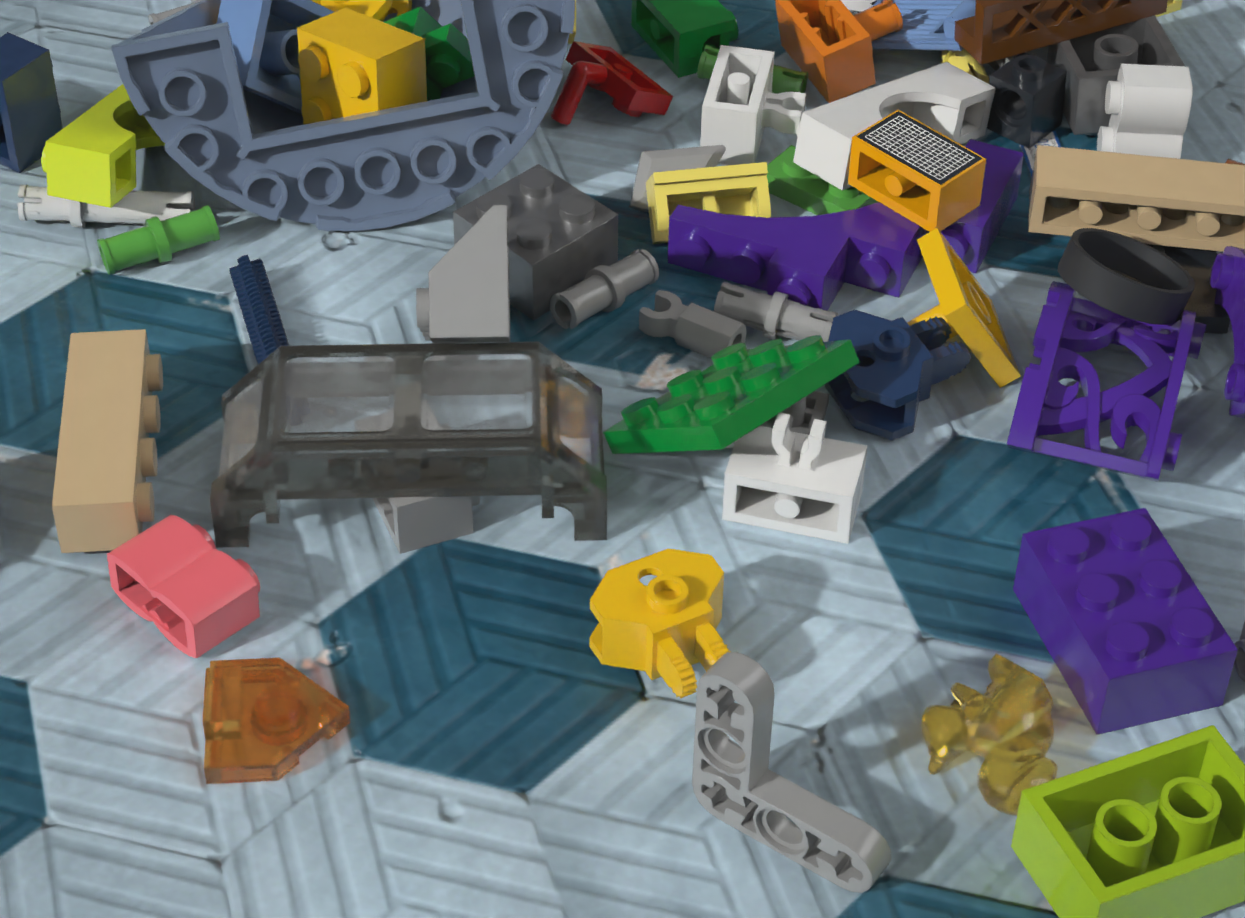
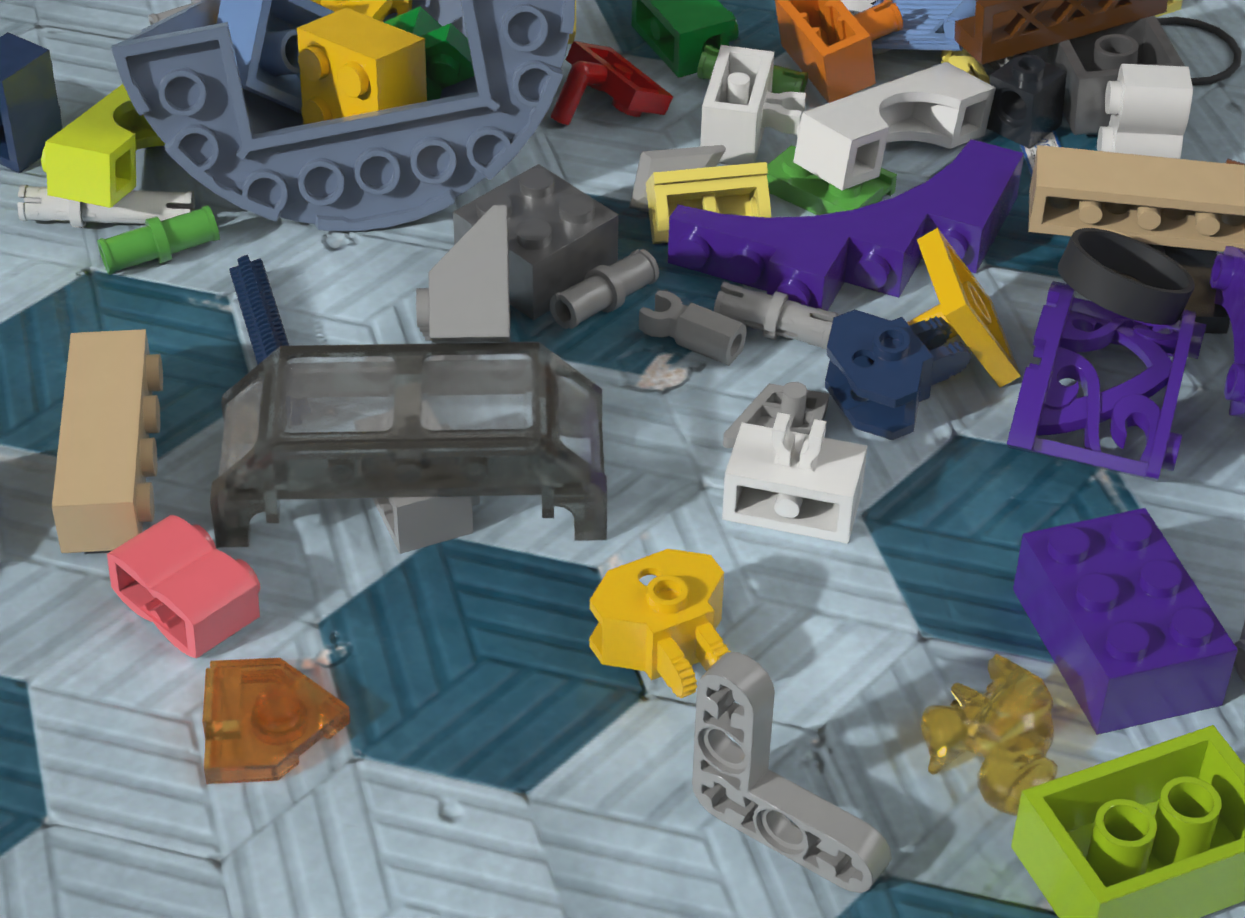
green plate [603,335,859,454] -> none
light orange brick [848,110,986,232] -> none
none -> black piece [1157,17,1242,86]

